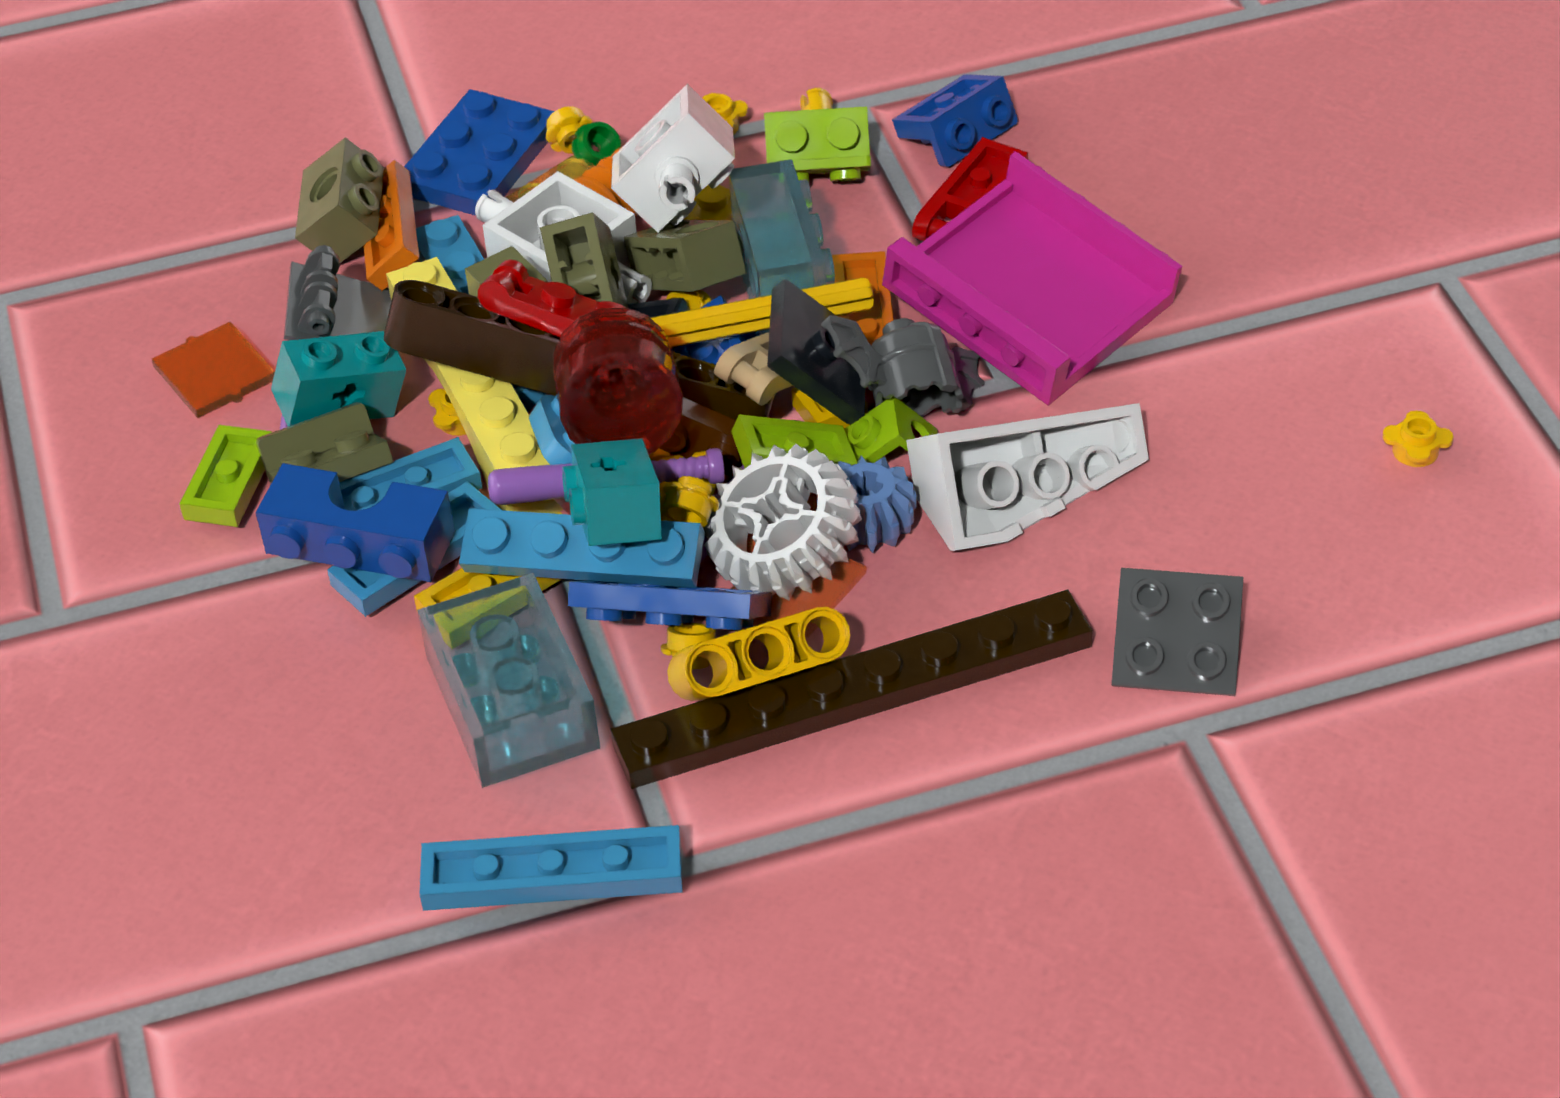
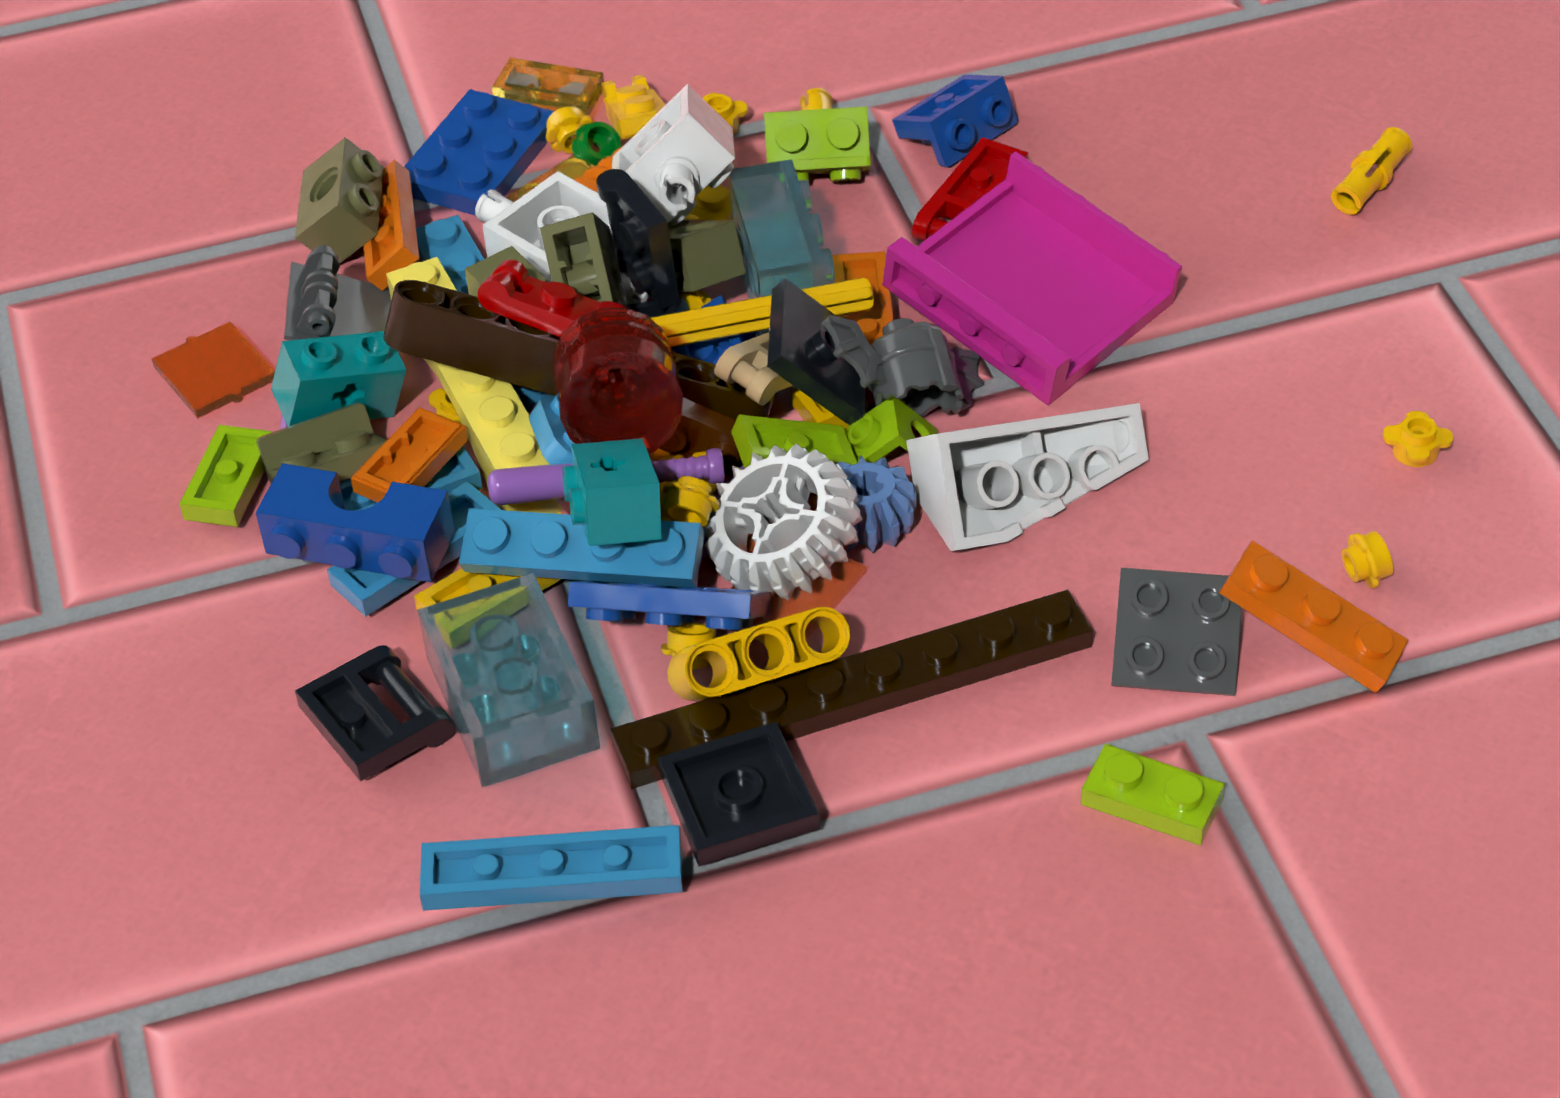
none -> black plate [295,645,455,782]
none -> orange plate [351,407,468,503]
none -> clear yellow piece [492,57,604,116]
none -> black plate [596,169,680,310]
none -> yellow hinge [601,75,666,139]
none -> black plate [657,721,820,866]
none -> lime plate [1081,744,1225,846]
none -> orange plate [1219,540,1409,693]
none -> yellow pin [1331,127,1413,215]
none -> yellow plate [1341,531,1393,589]

